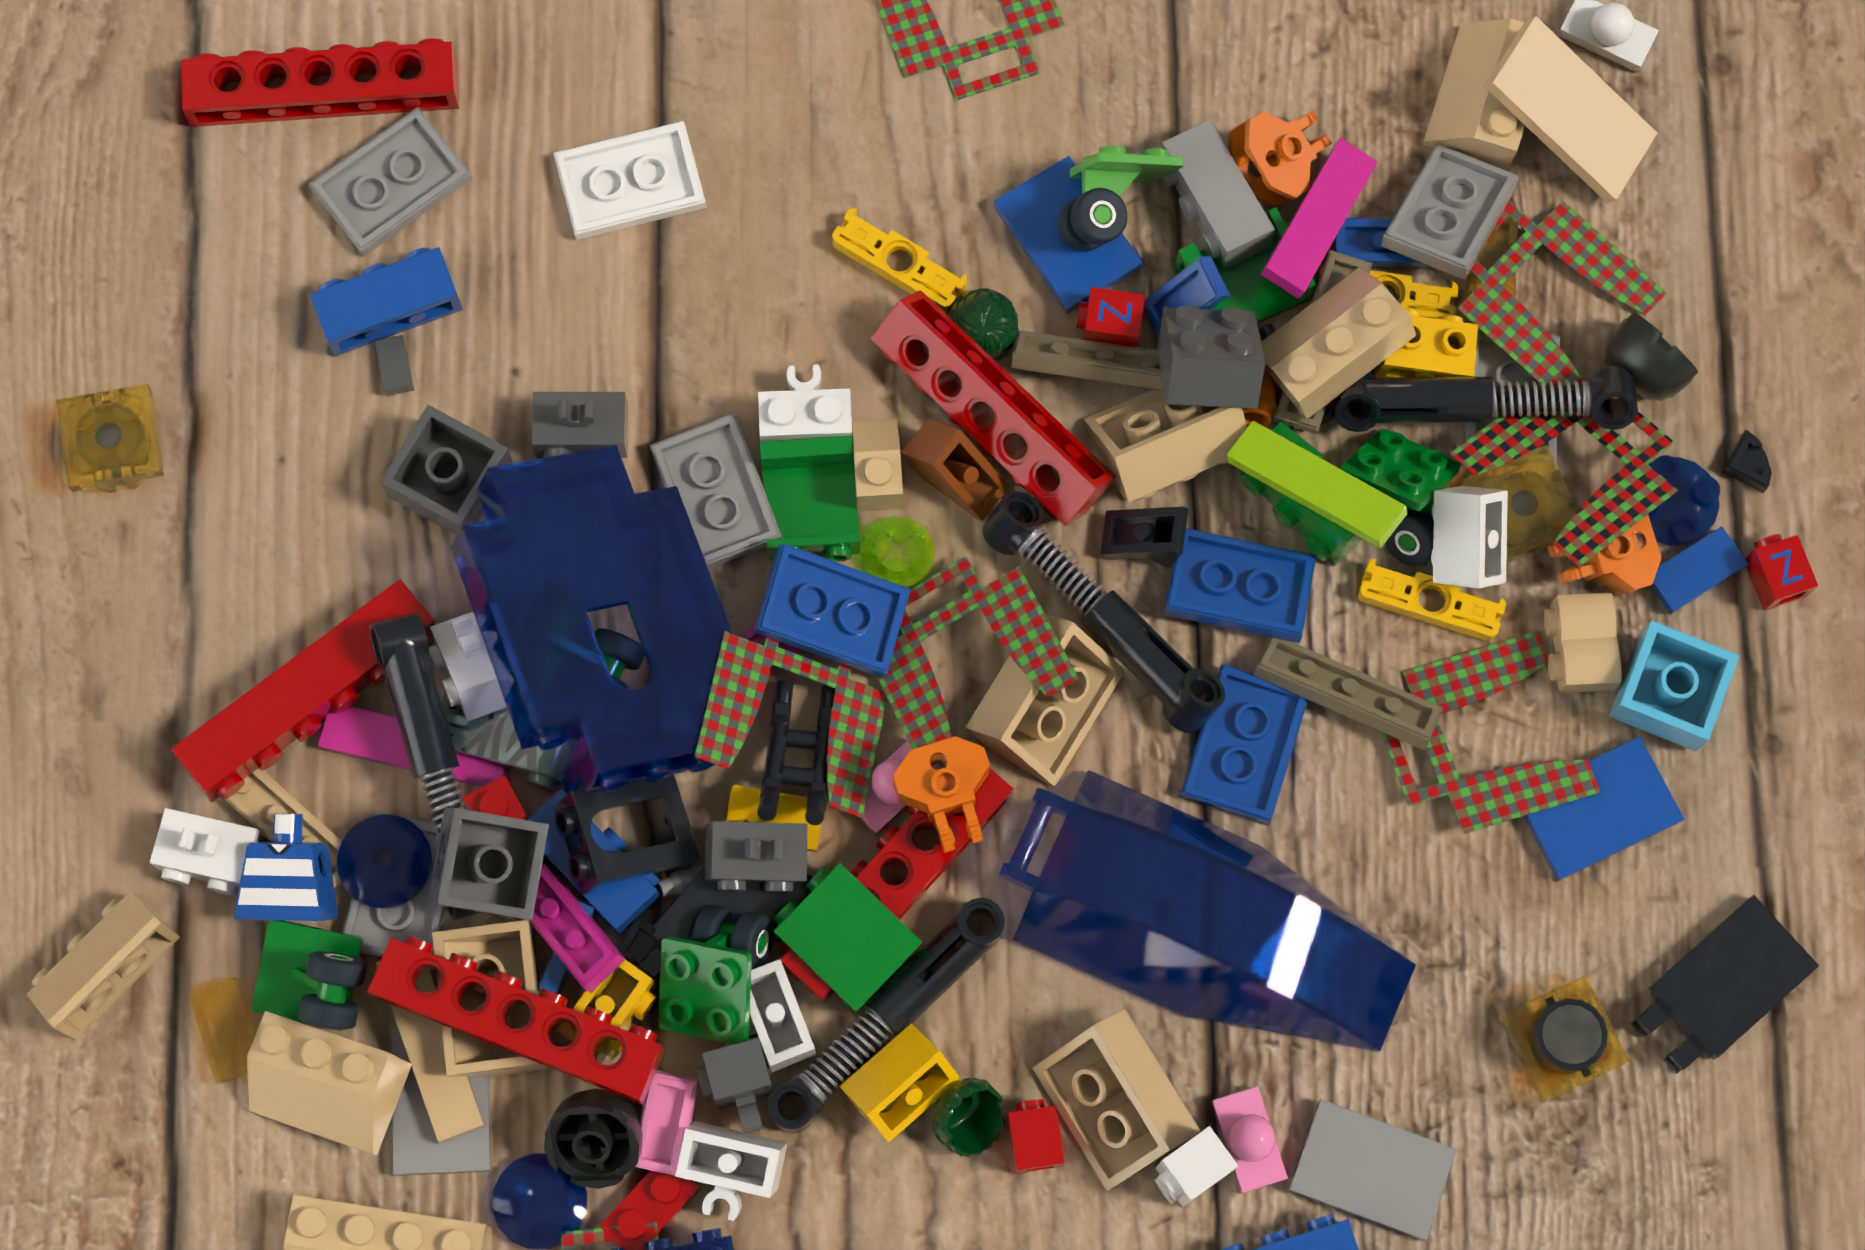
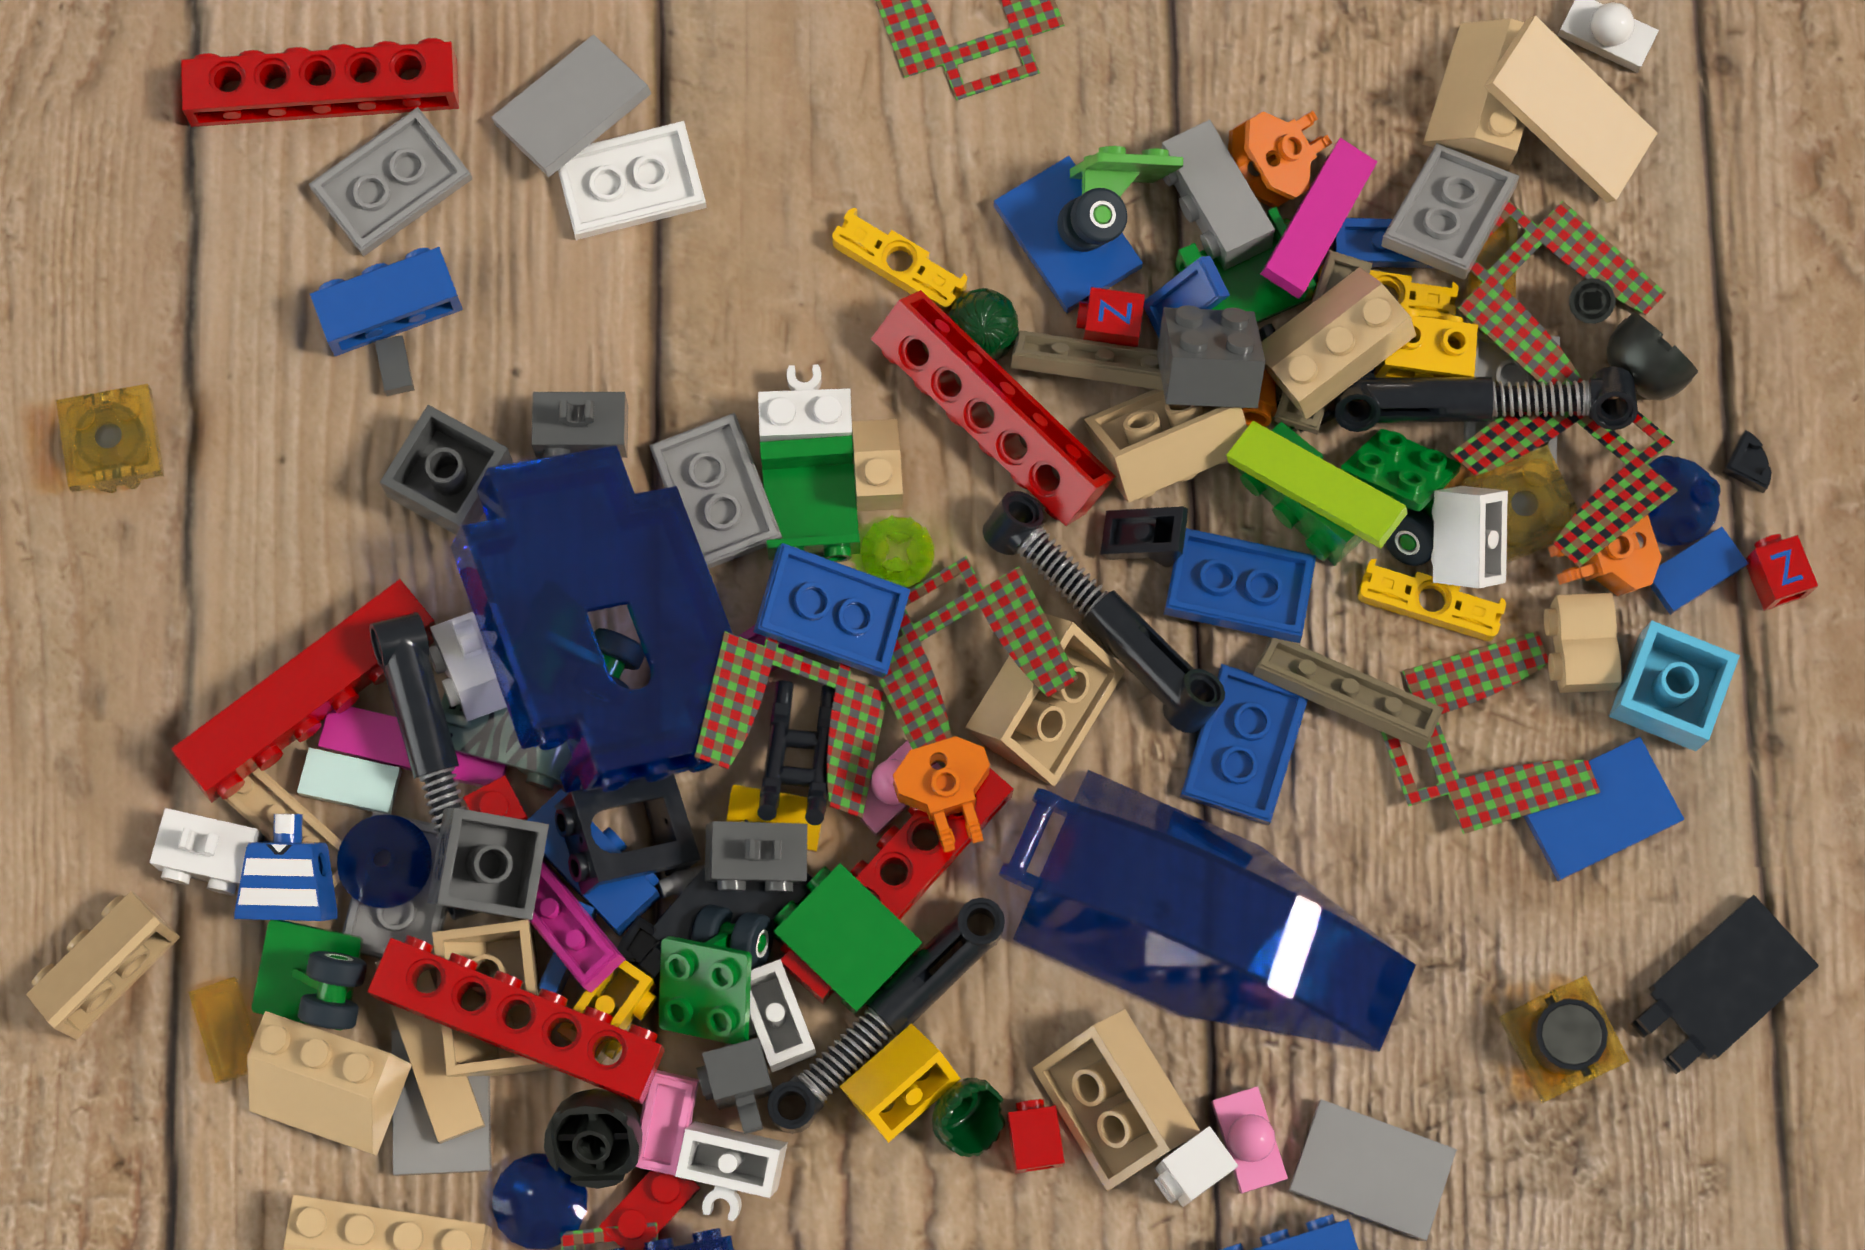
dark orange slope [901,418,1010,521] -> none
none -> light aqua tile [297,748,402,814]
none -> light grey tile [491,34,651,177]
none -> pearl dark grey wheel [1569,278,1616,324]

